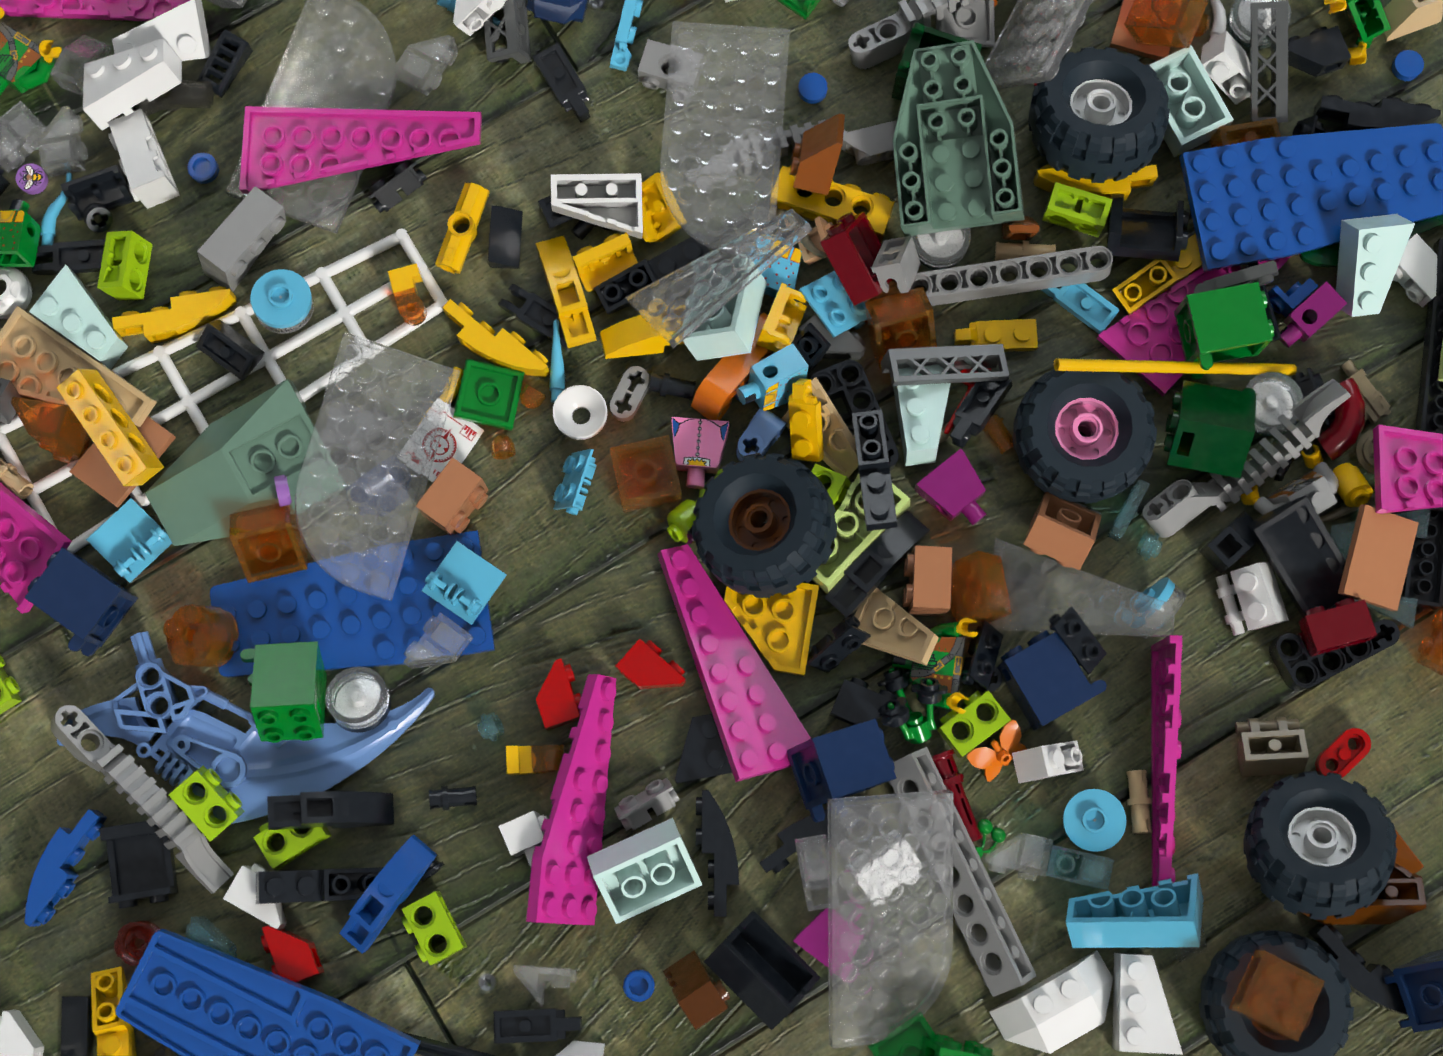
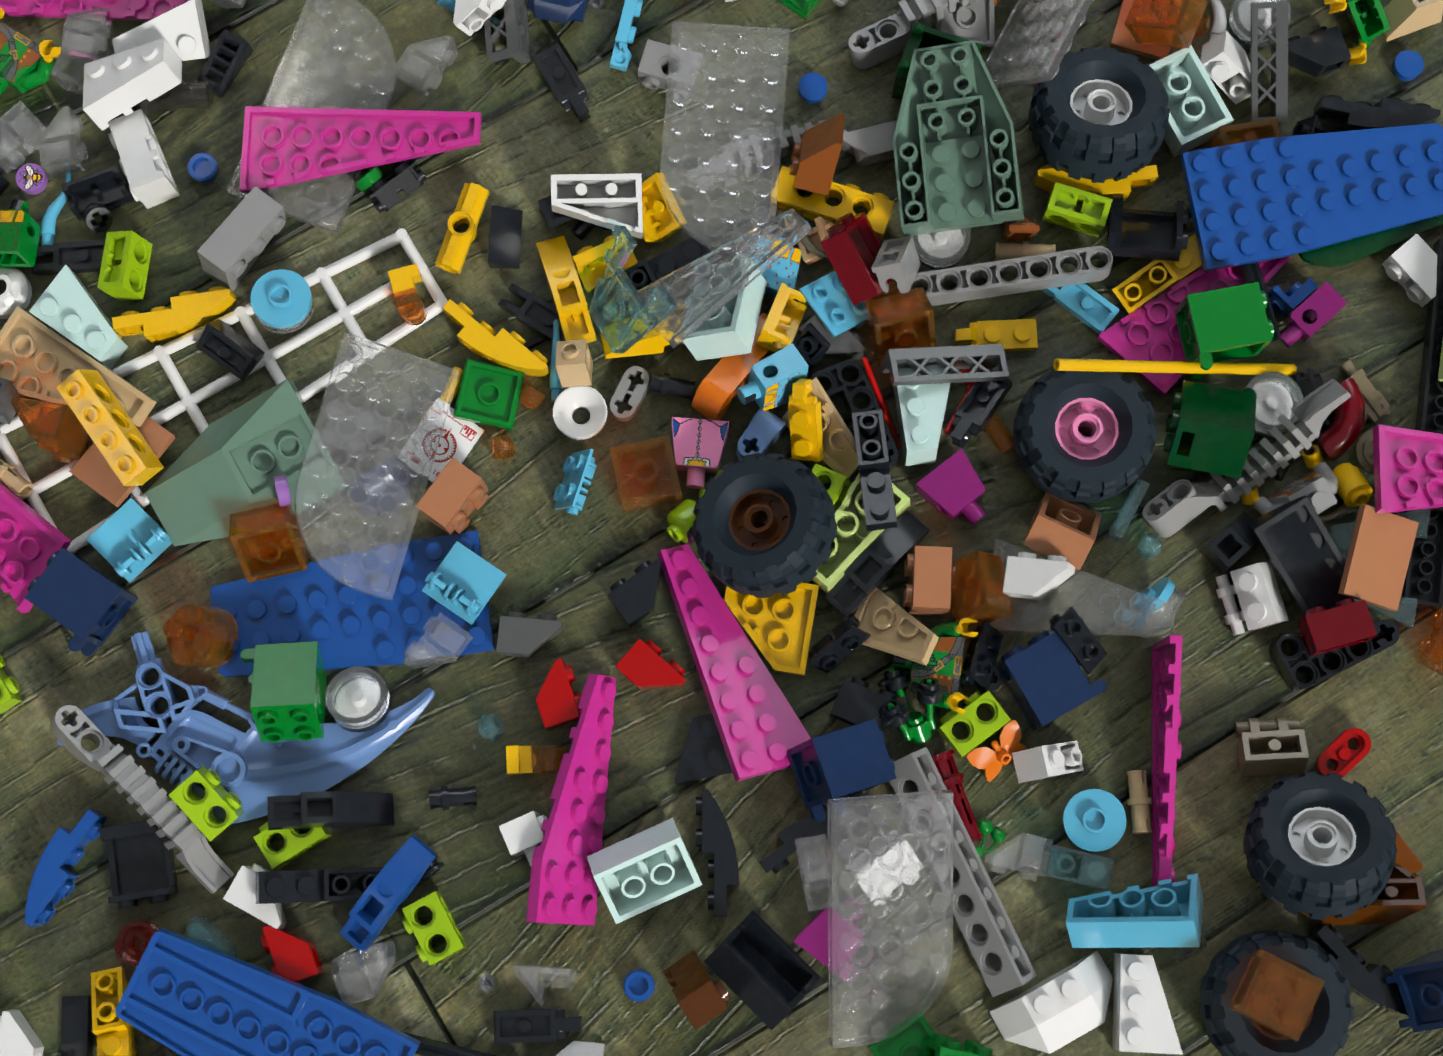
light grey hinge [614,778,680,831] -> none
dark grey hinge [1193,260,1279,294] -> none
light aqua wedge [1336,214,1415,317] -> none
none -> clear slope [61,8,112,60]
none -> clear slope [332,941,395,1005]
none -> green tile [355,166,383,192]
none -> dark grey slope [496,611,564,658]
none -> tan brick [555,339,593,388]
none -> clear light blue wing [588,225,678,354]
none -> black slope [607,560,661,628]
none -> red piece [862,357,902,449]
none -> white slope [1003,552,1075,600]

